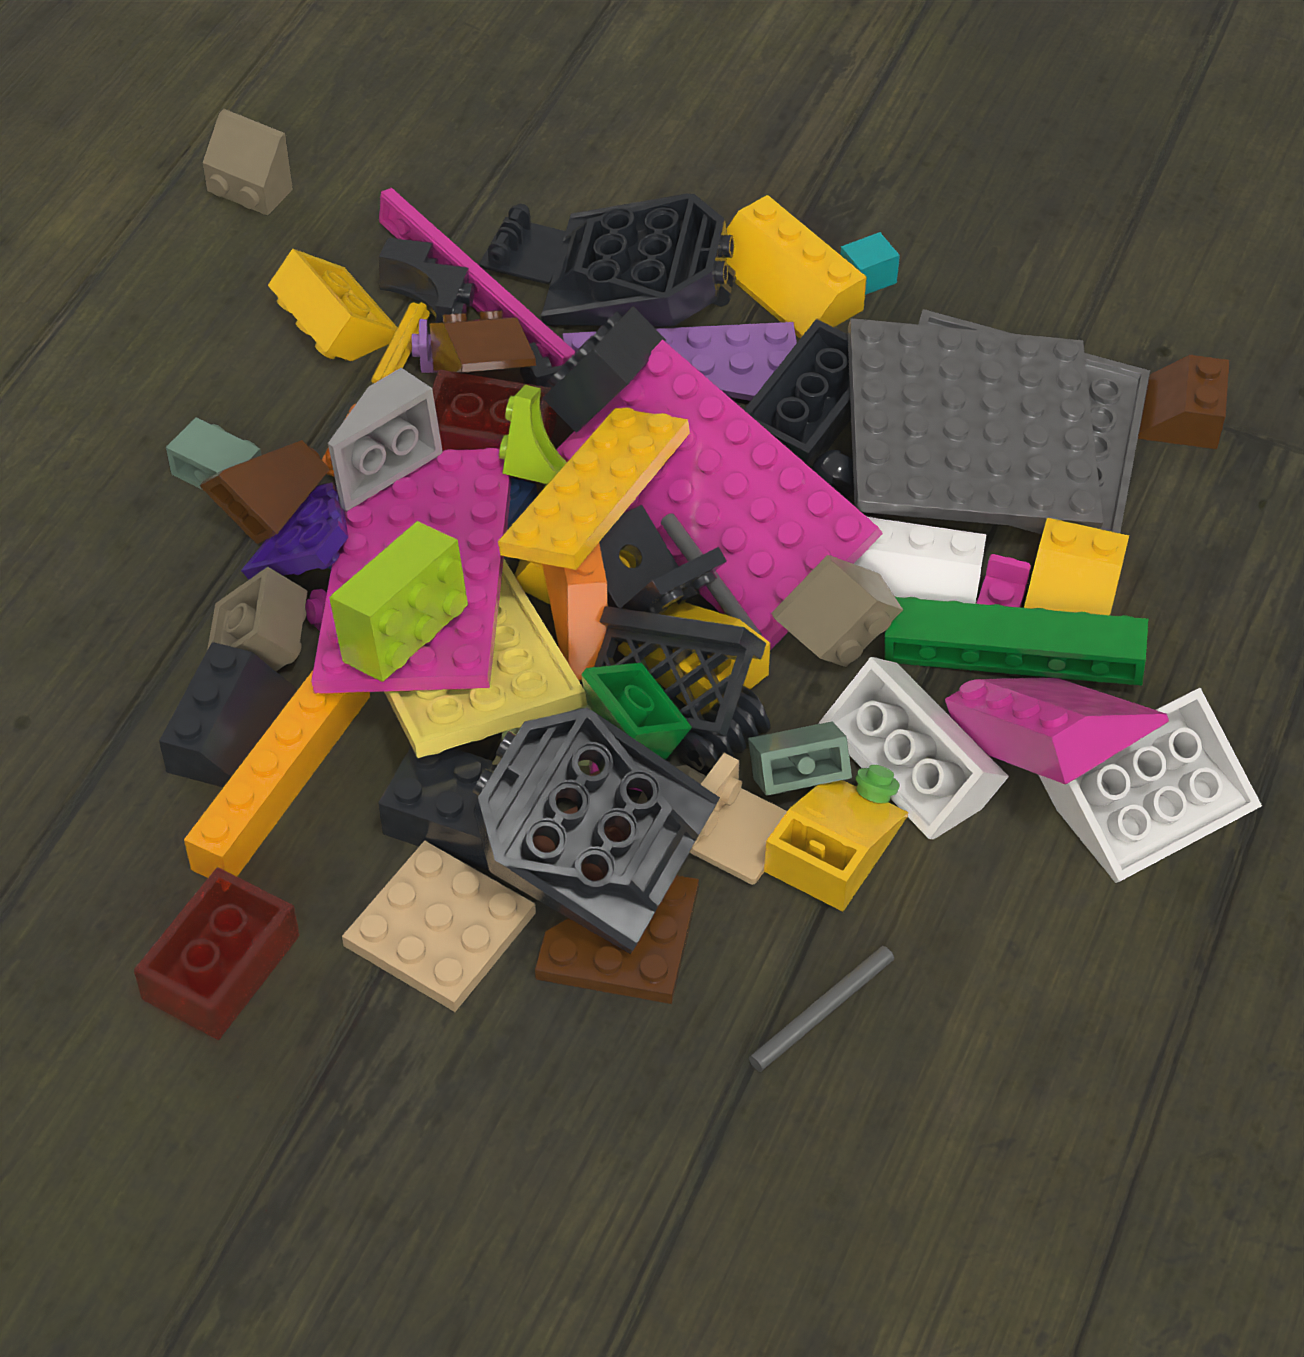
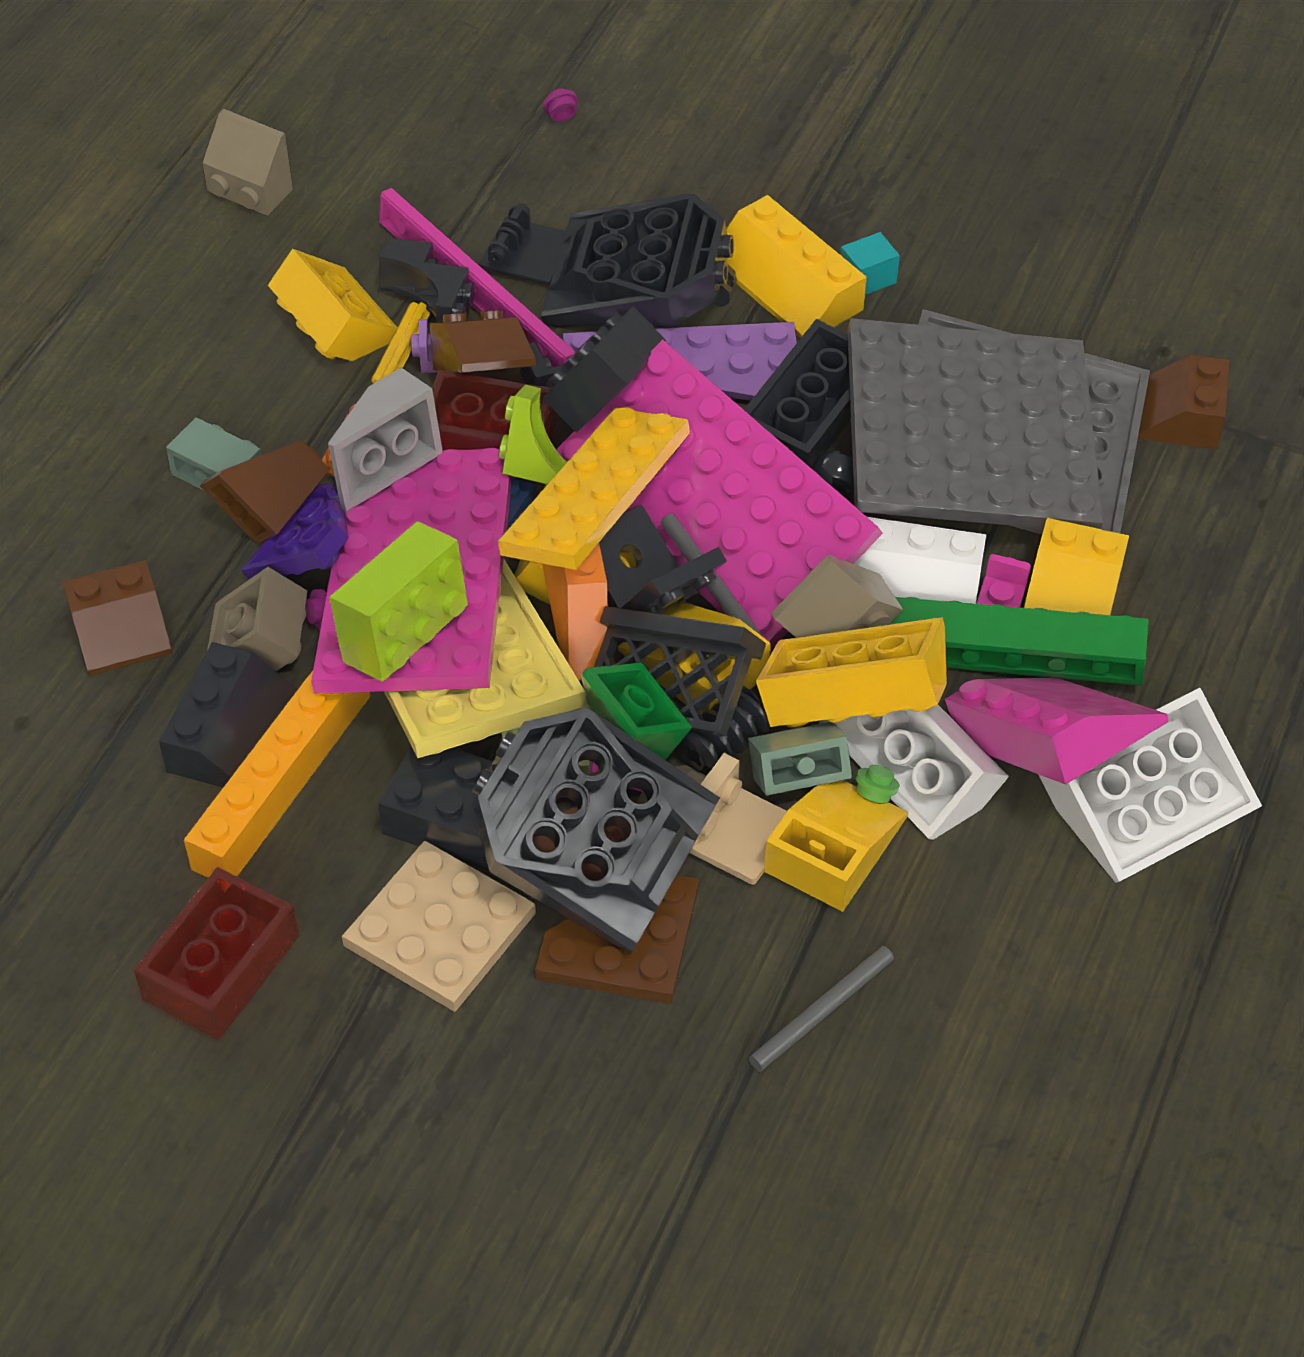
none -> reddish brown slope [62,560,172,676]
none -> magenta plate [543,89,578,122]
none -> yellow slope [756,617,947,728]

